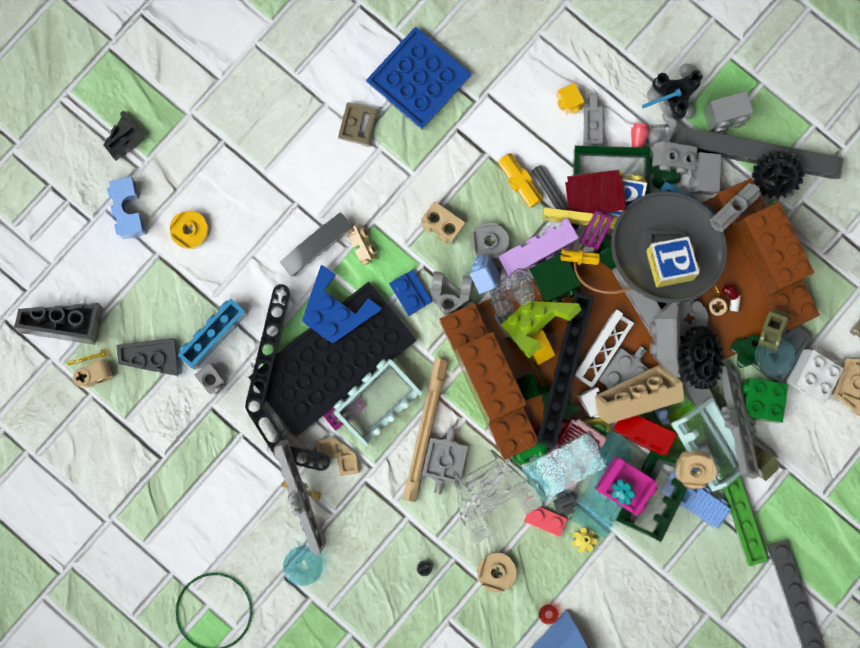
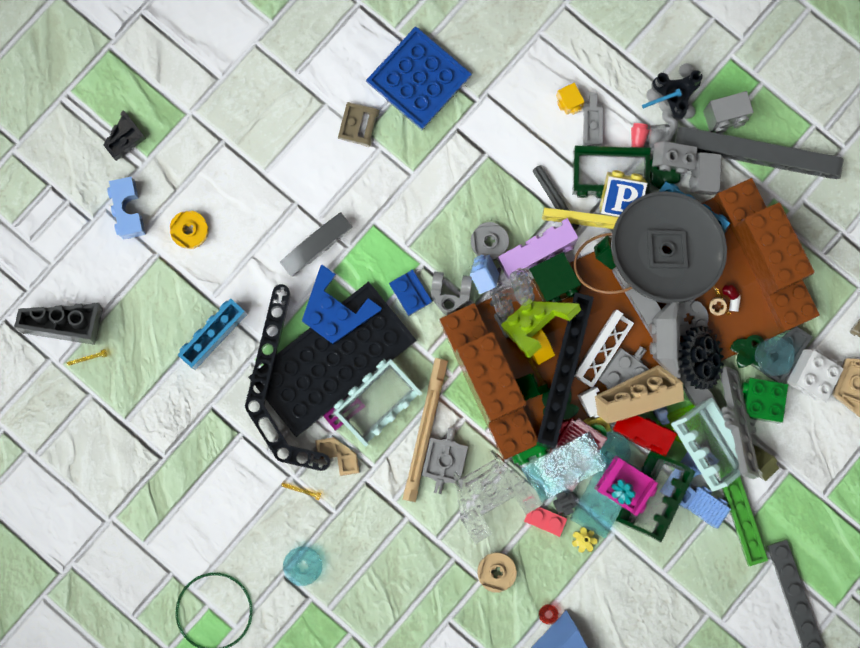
tan piece [73,359,113,388] -> none
dark grey wing [116,338,179,377] -> none
light grey brick [194,363,226,394] -> none
light grey hinge [274,439,325,555] -> none
tan hinge [347,225,378,265] -> none
black hinge [417,561,432,577] -> none
tan brick [421,201,465,244] -> none
yellow piece [497,153,543,209] -> none
yellow axle [560,249,600,265] -> none
dark red window [565,170,627,214] -> none
magenta tile [580,209,614,250] -> none
piece [646,237,700,288] -> none
tan plate [675,451,717,489] -> none
light grey piece [710,183,761,232] -> none
black gear [752,149,805,200] -> none
olive brick [758,308,791,351] -> none

